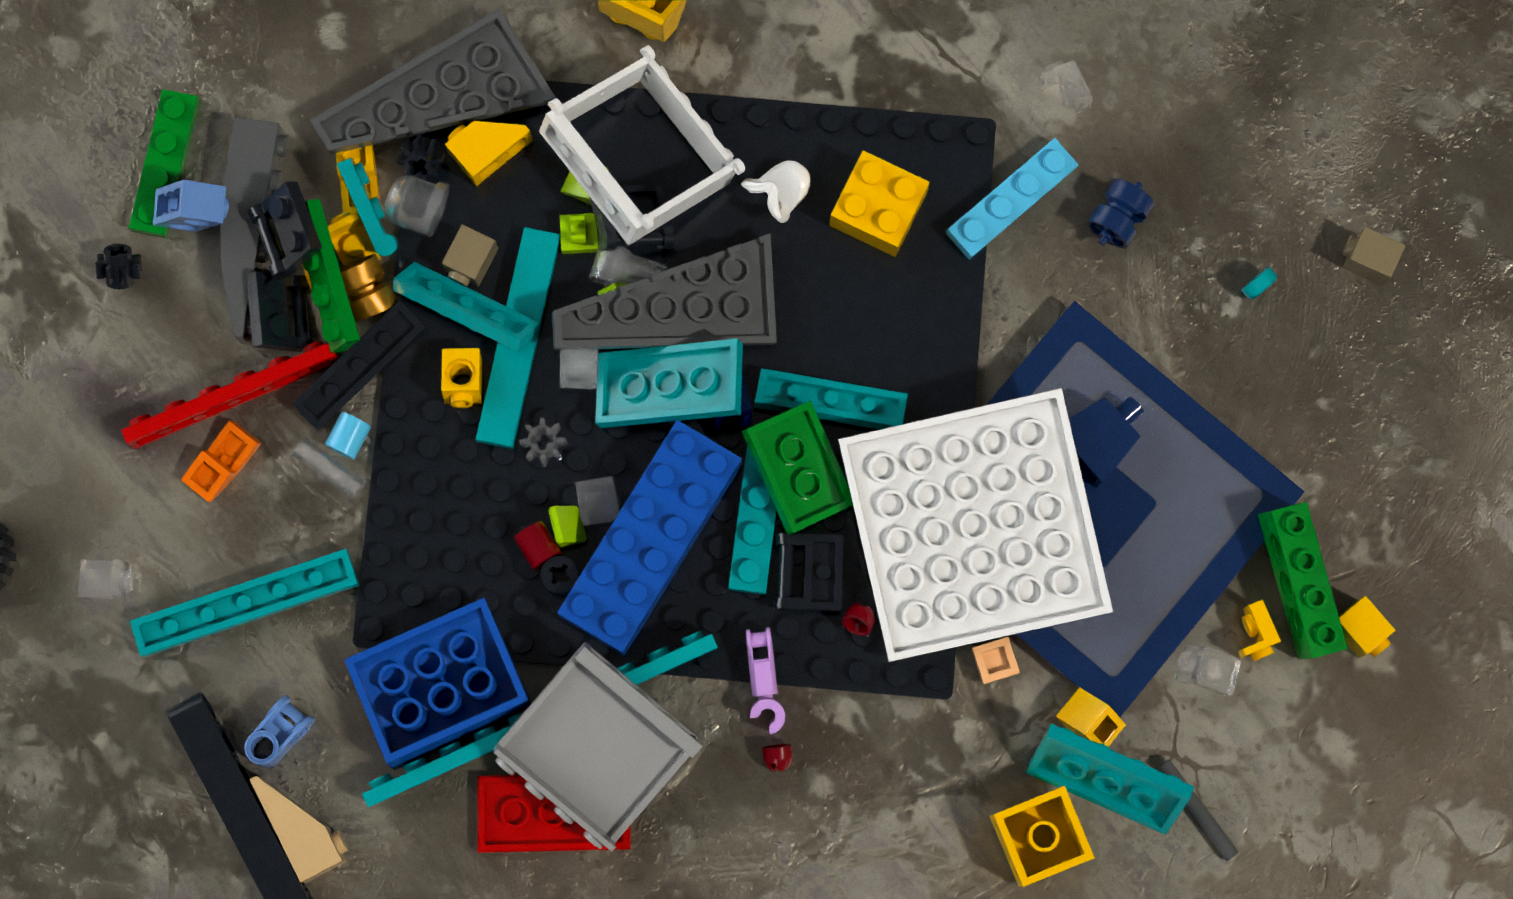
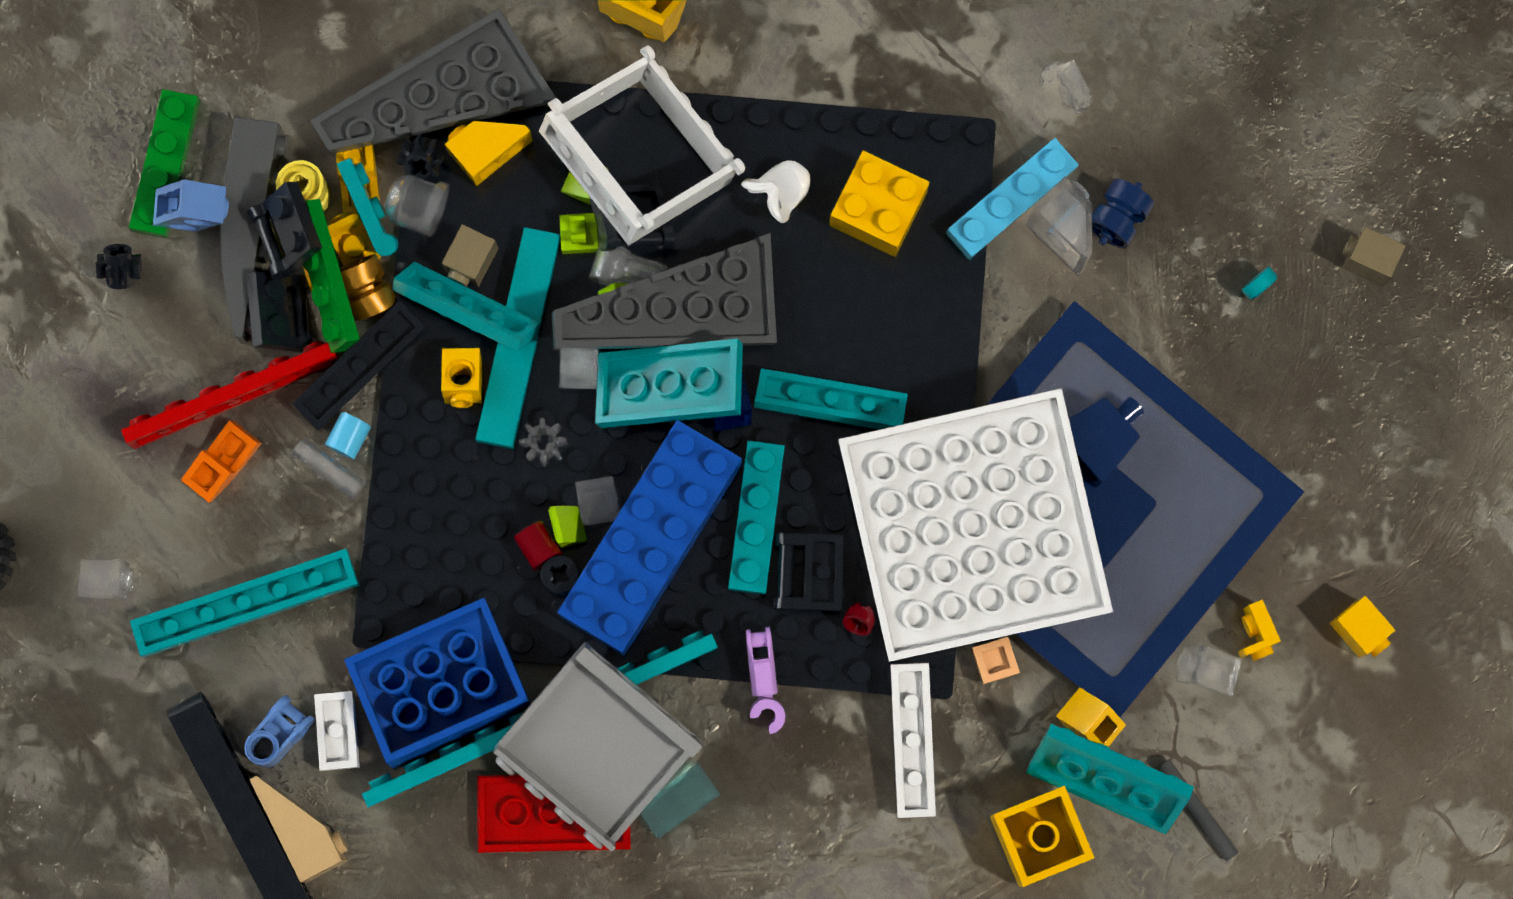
green plate [742,400,853,535] -> none
dark red hinge [762,744,793,772] -> none
green brick [1257,502,1348,660] -> none
none -> light yellow wheel [276,160,332,213]
none -> white plate [314,691,360,771]
none -> clear light blue tile [640,763,720,839]
none -> white plate [890,663,936,818]
none -> clear slope [1026,177,1092,276]

